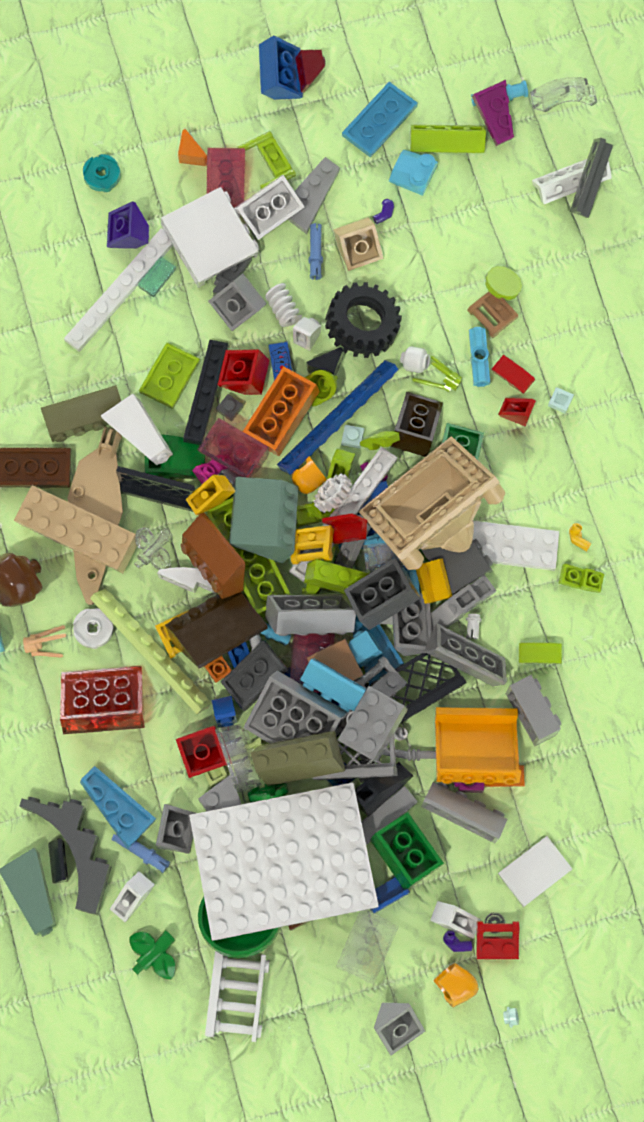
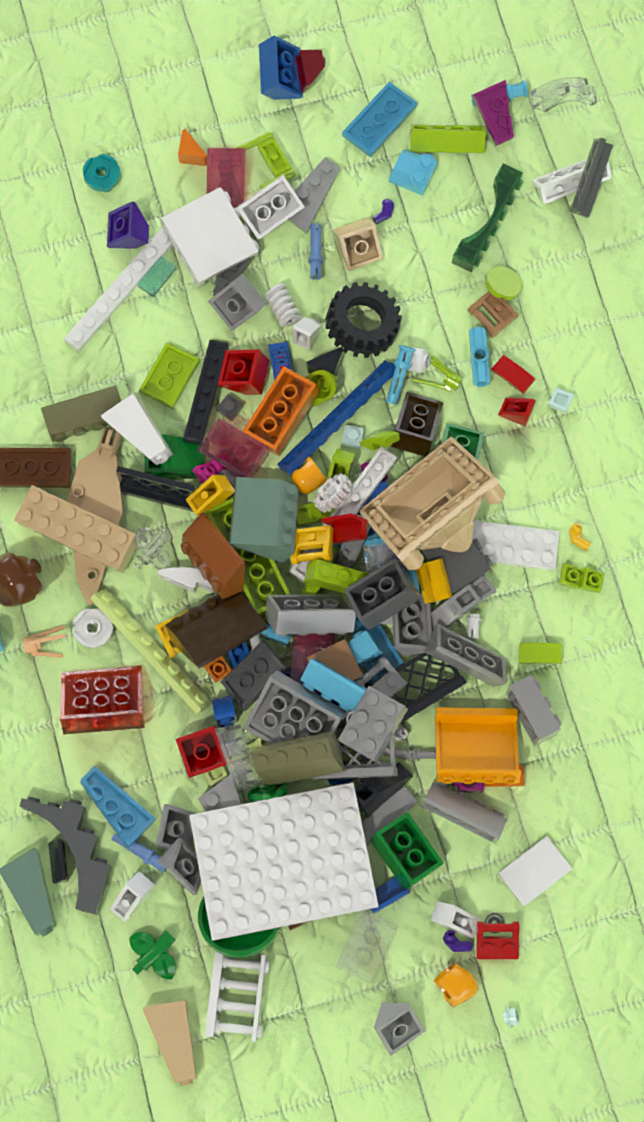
none -> tan slope [143,1000,197,1086]
none -> light grey slope [157,838,201,895]
none -> medium azure pin [386,344,416,405]
none -> clear green arch [452,163,524,273]

